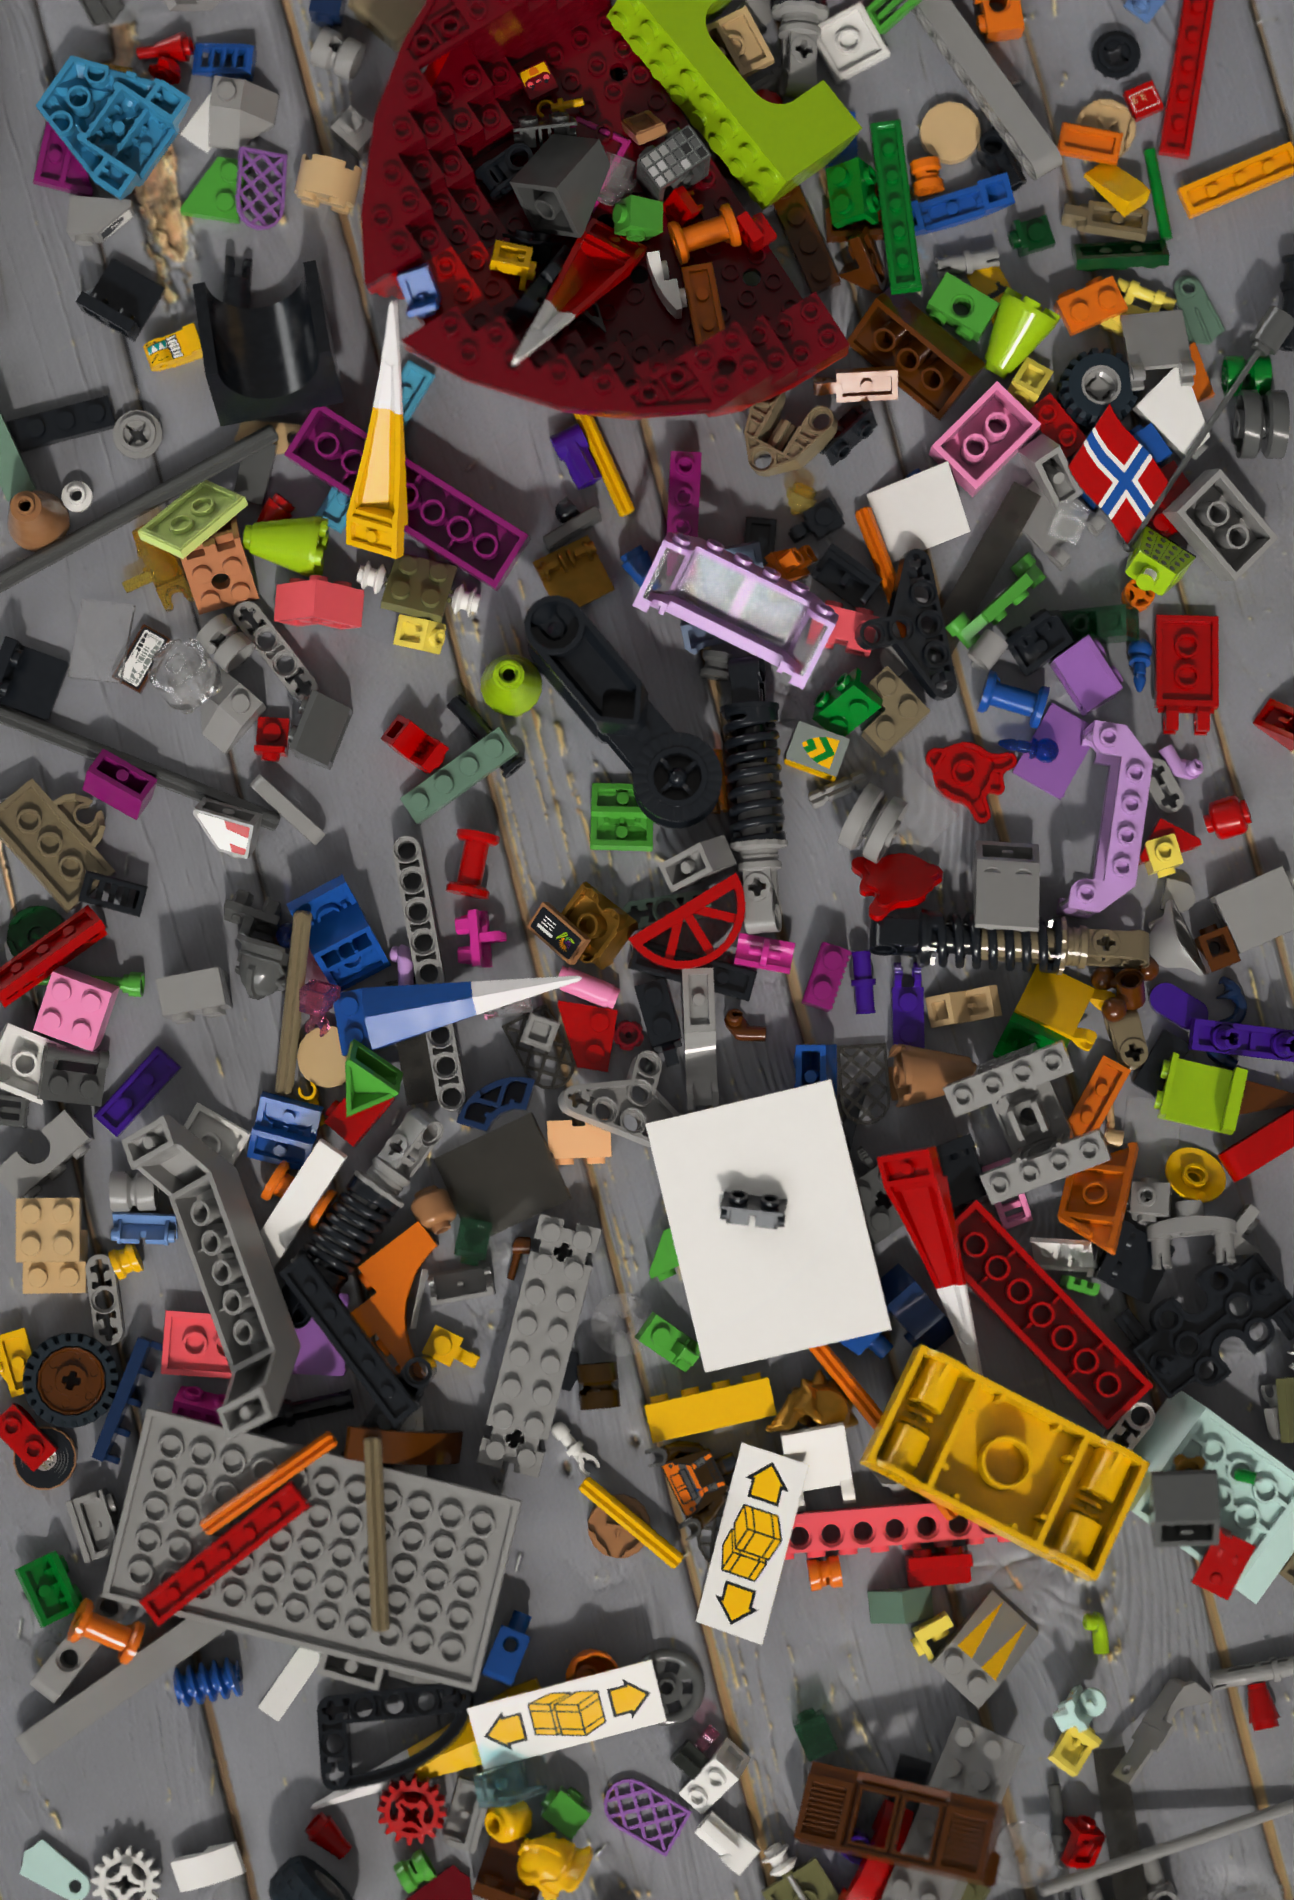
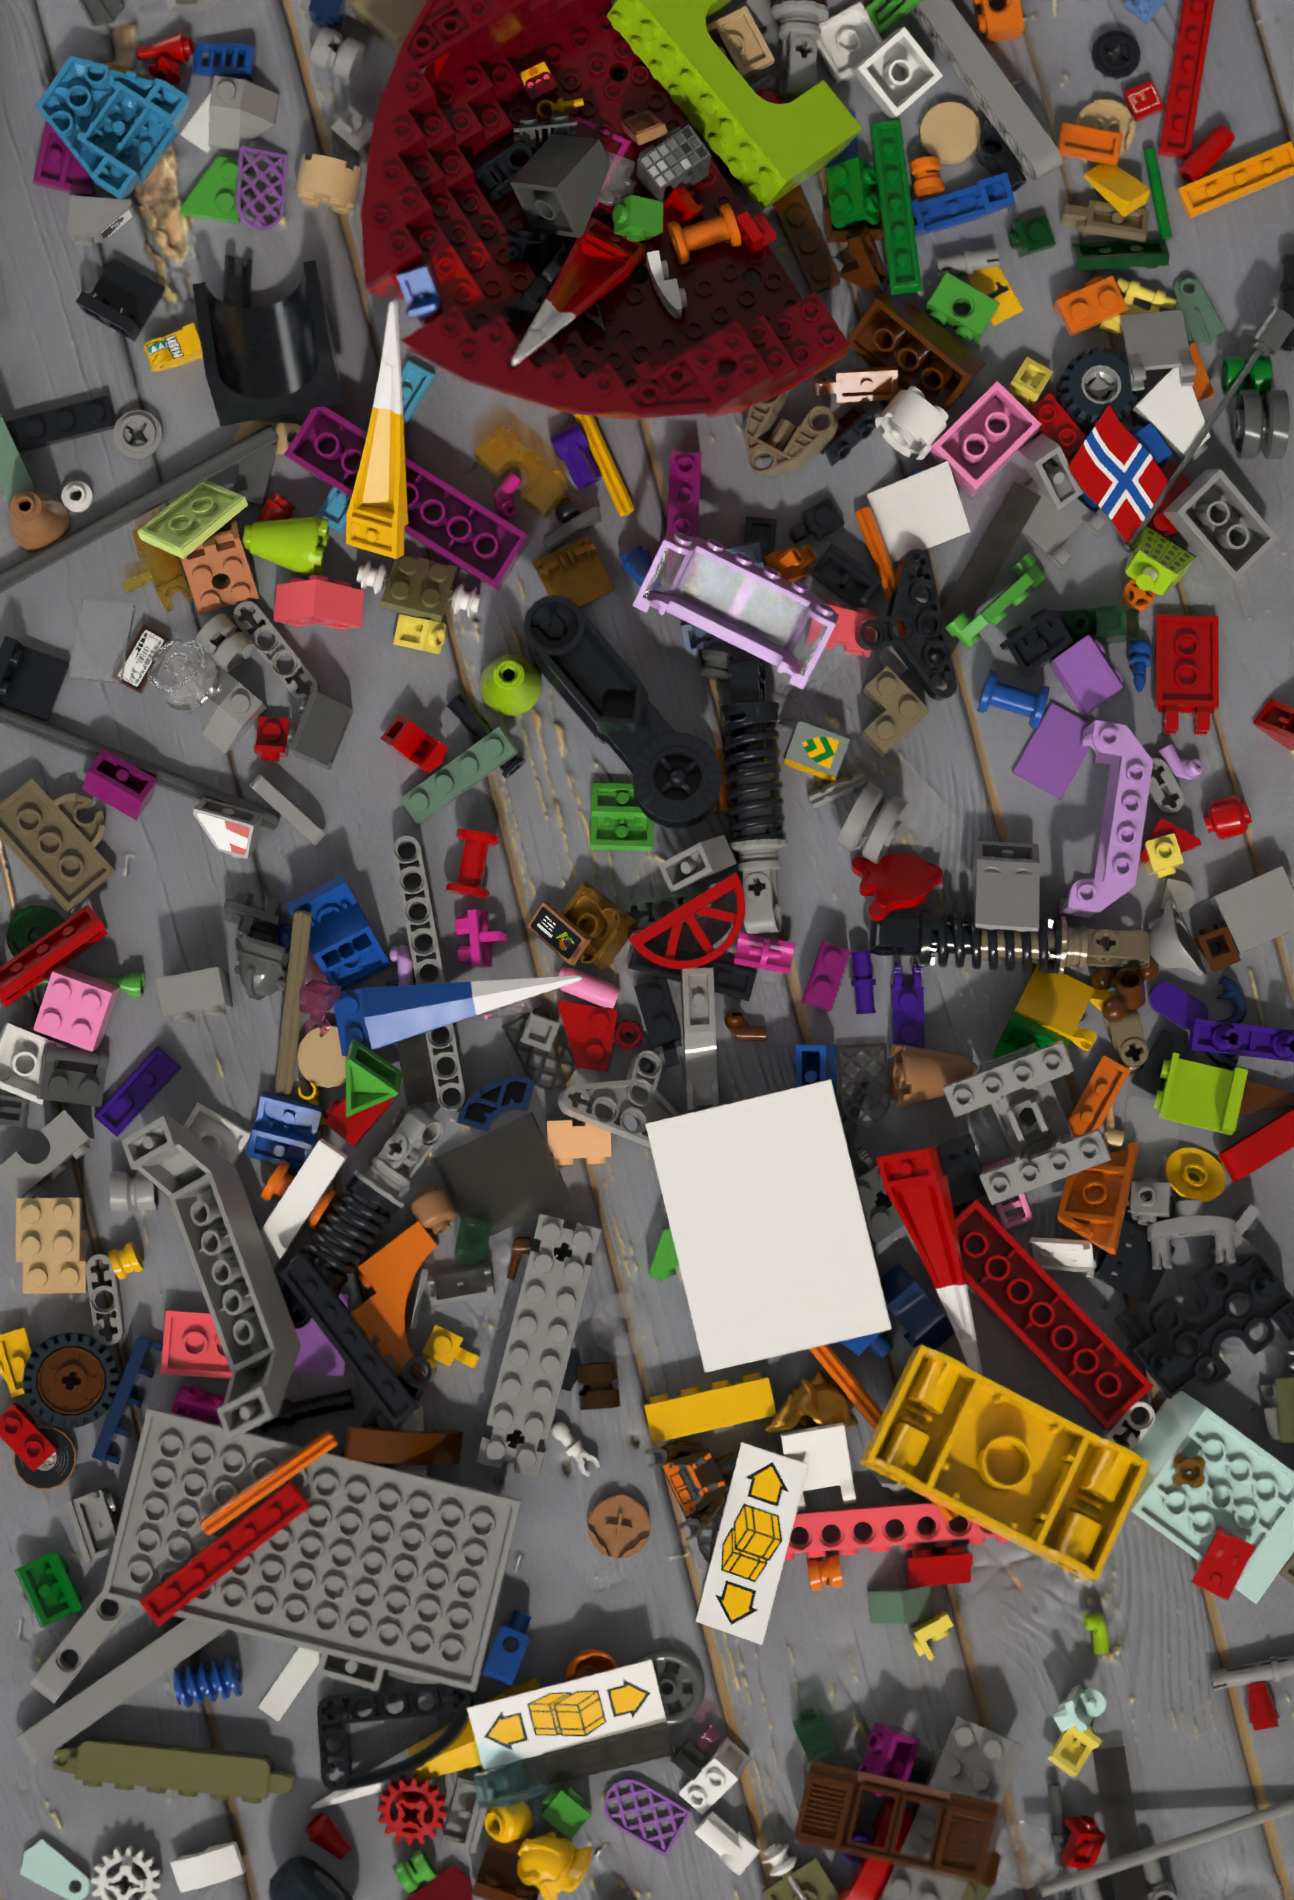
orange piece [67,1598,145,1665] -> none
black slope [78,870,148,917] -> none
medium blue hinge [111,1212,178,1246] -> none
dark tan axle [364,1437,390,1632] -> none
yellow bracket [490,240,537,291] -> none
yellow axle [579,1476,684,1568] -> none
bright green hinge [634,1311,700,1373] -> none
orange tile [681,262,725,346] -> none
black hinge [720,1191,788,1230] -> none
clear yellow plate [786,482,817,515] -> none
green bracket [812,667,883,737] -> none
red tile [925,741,1017,824] -> none
tan slope [925,985,1002,1028] -> none
light grey slope [928,1589,1039,1709] -> none
light grey piece [967,629,1008,671] -> none
lime cone [984,287,1061,379] -> none
clear blue bar [998,737,1059,763] -> none
clear slope [1048,500,1090,545] -> none
bright green tile [1059,1275,1101,1296] -> none
light grey piece [1112,1677,1213,1785] -> none
dark grey slope [1149,1469,1220,1547] -> none
green piece [1234,1468,1263,1485] -> none
none -> olive hinge [53,1736,297,1804]
none -> clear yellow arch [474,425,569,520]
none -> dark pink arm [493,472,522,519]
none -> clear smoke tile [542,1722,674,1785]
none -> white brick [851,27,943,118]
none -> magenta brick [858,1722,920,1800]
none -> white brick [875,386,949,461]
none -> red piece [1178,125,1235,183]

